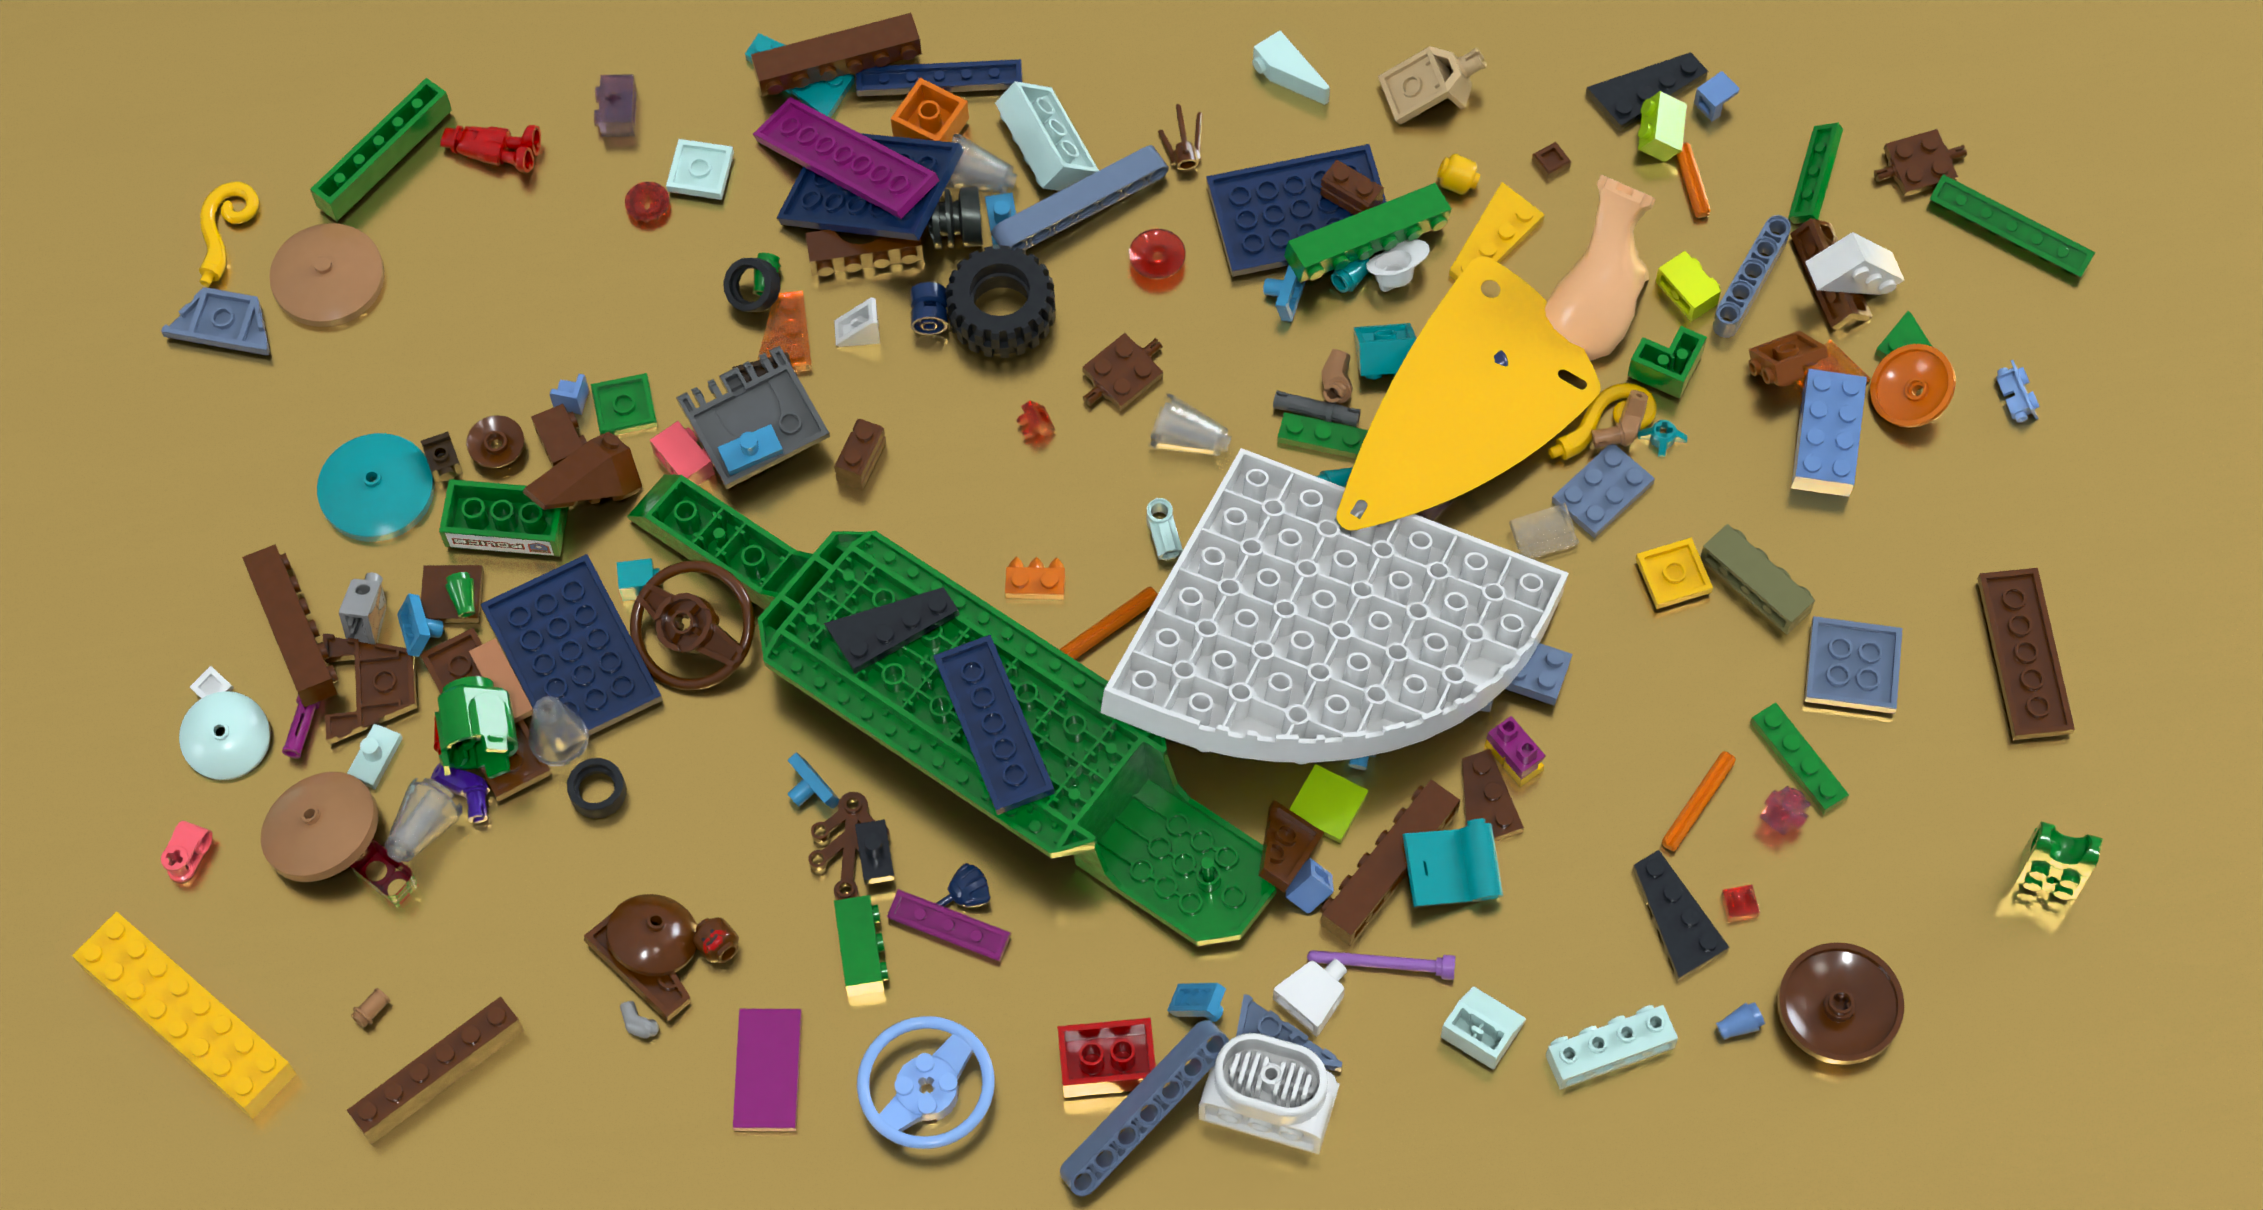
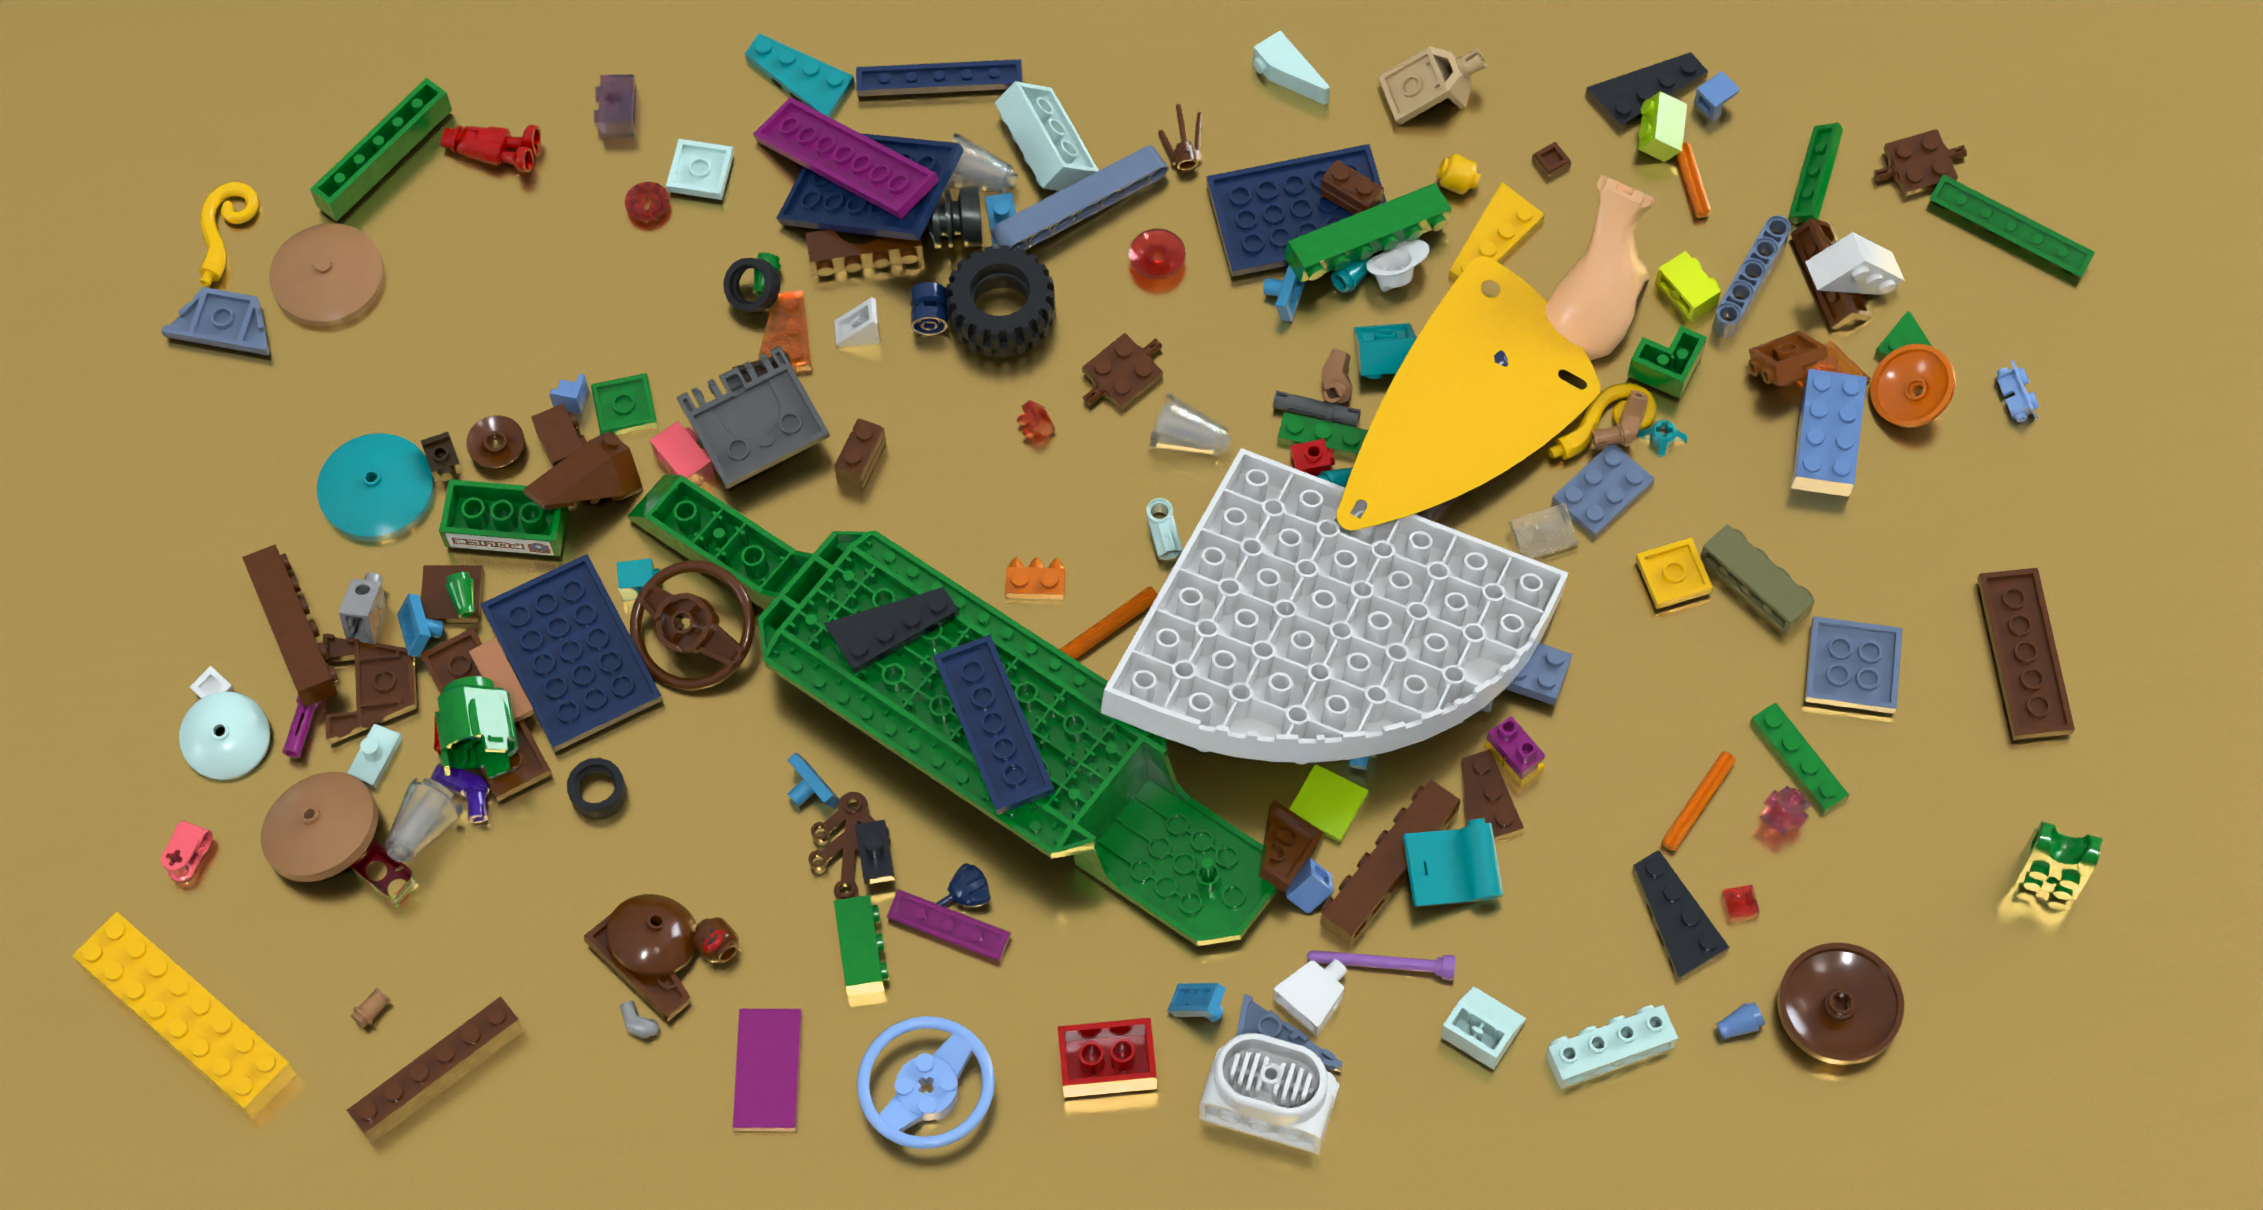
clear cone [528,697,589,766] -> none
dark azure tile [717,424,784,476] -> none
reddish brown brick [751,13,922,96] -> none
orange brick [891,78,969,142] -> none
sand blue beam [1060,1020,1229,1196] -> none
none -> red brick [1290,439,1335,476]

